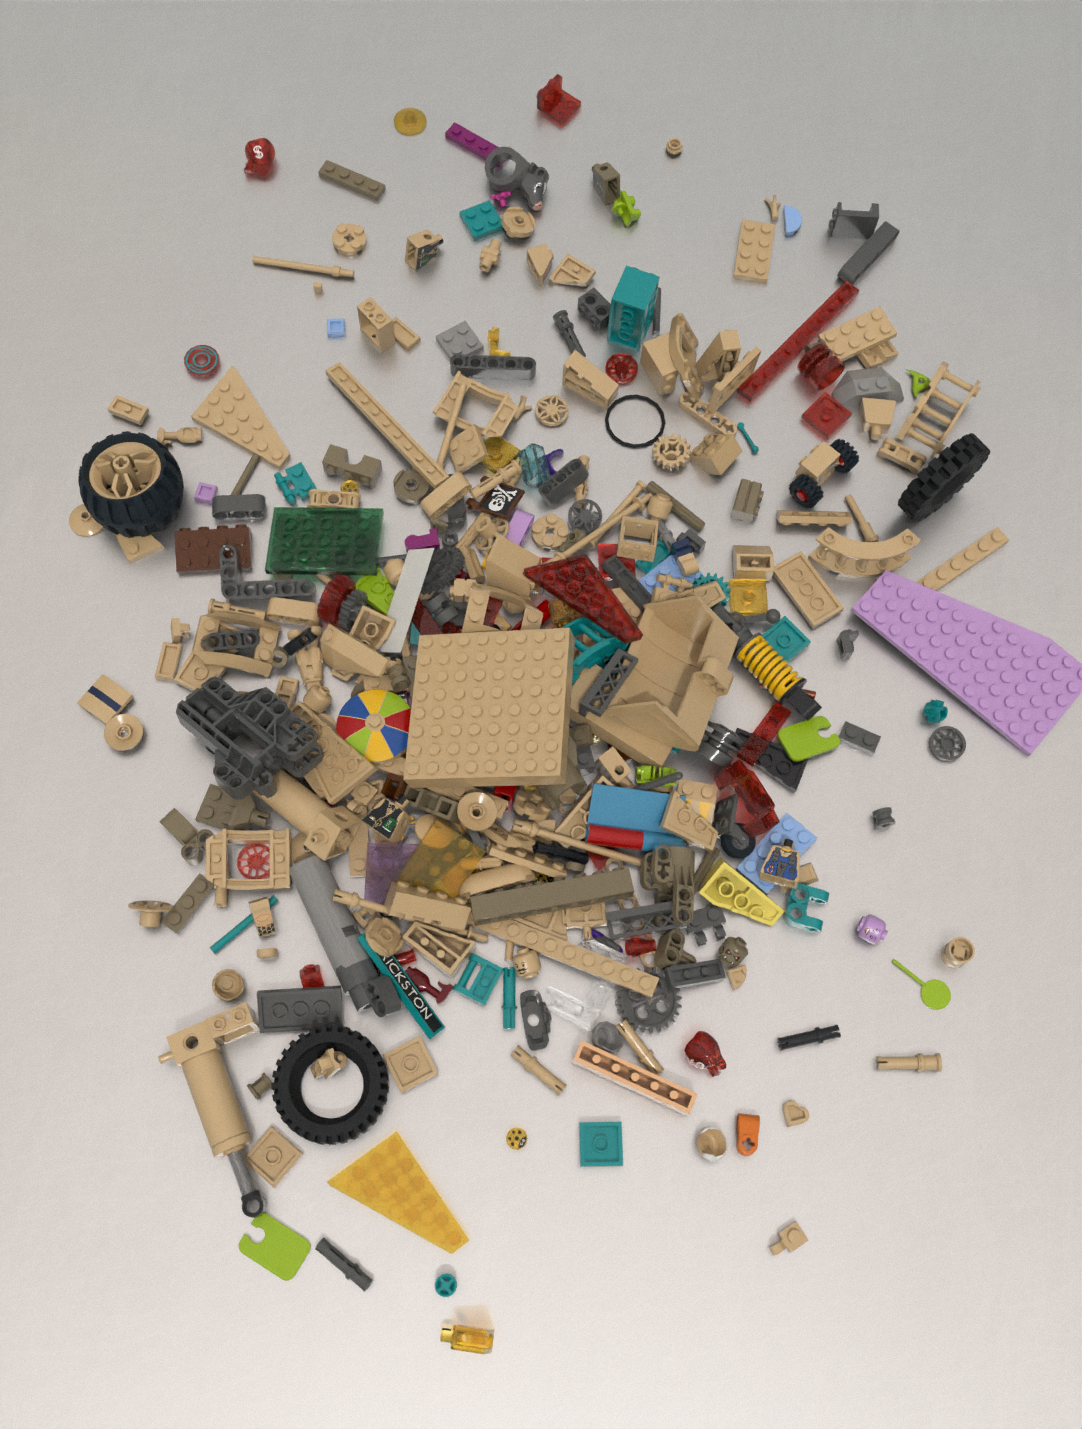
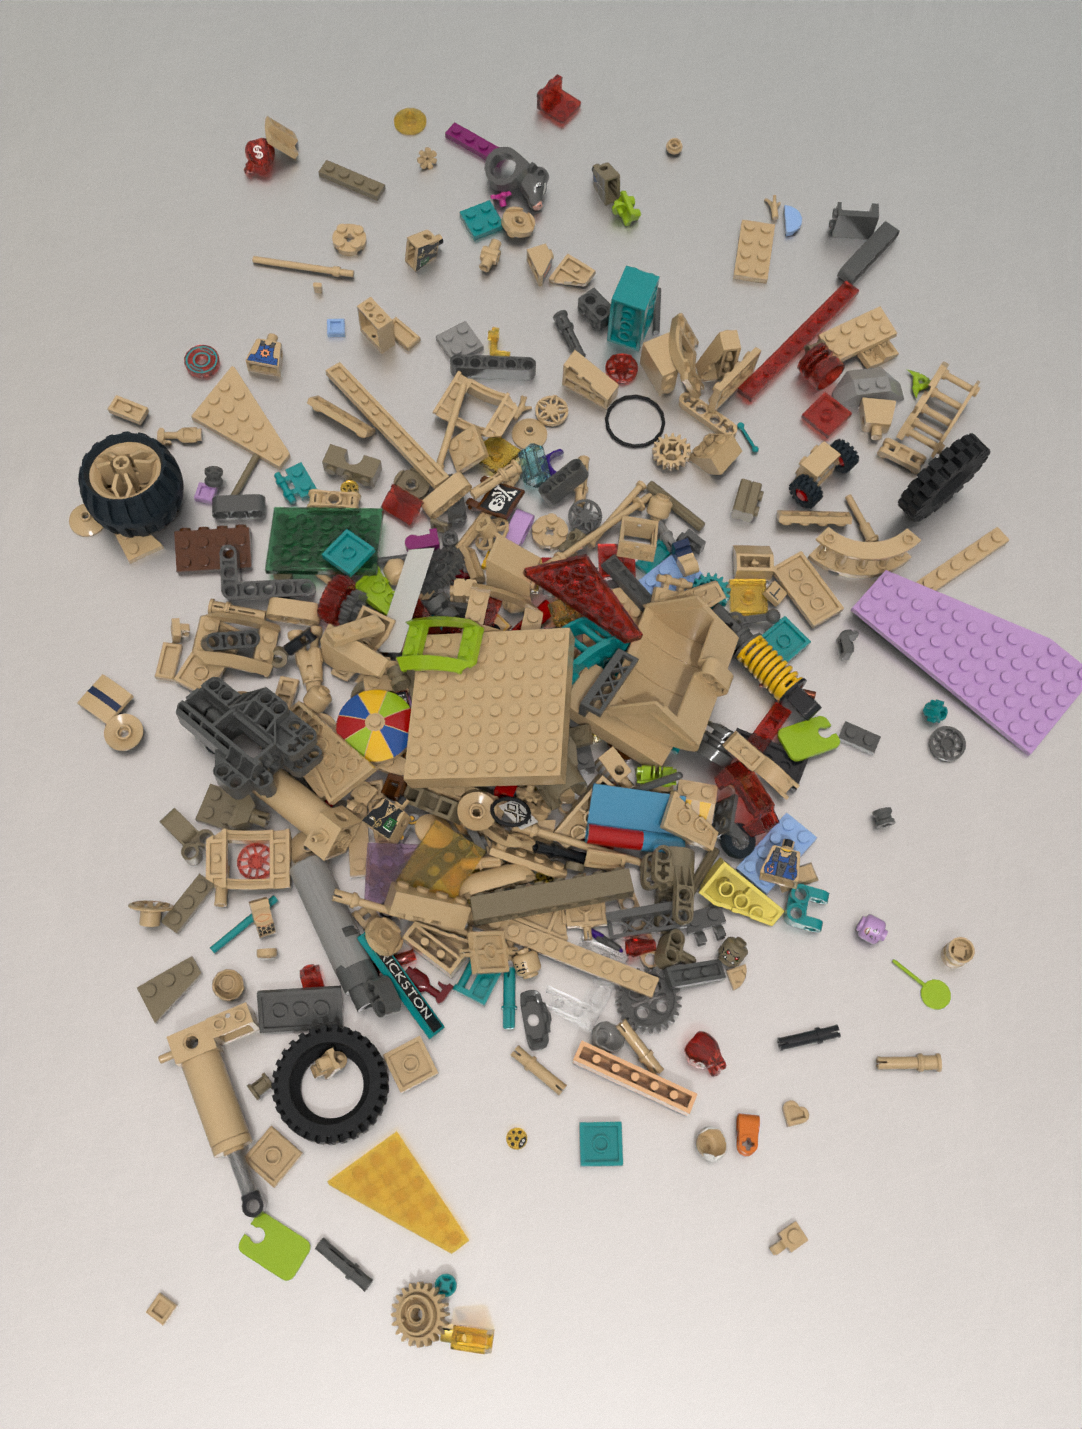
none -> dark tan wing [137,956,203,1024]
none -> tan tile [146,1293,178,1325]
none -> dark grey wheel [204,466,223,488]
none -> tan torso [245,333,283,377]
none -> tan slope [265,116,299,159]
none -> tan plate [307,395,375,438]
none -> teal plate [322,529,375,578]
none -> tan plate [325,614,385,648]
none -> clear red plate [381,484,424,526]
none -> tan gear [391,1282,450,1348]
none -> lime wedge [396,616,484,675]
none -> tan plant [417,147,437,170]
none -> tan plate [459,931,518,975]
none -> black piece [490,796,531,827]
none -> white sticker [499,801,538,830]
none -> tan dish [512,418,547,451]
none -> tan plant [516,785,540,803]
none -> tan tile [584,848,627,871]
none -> tan piece [723,731,800,800]
none -> tan tile [763,580,787,607]

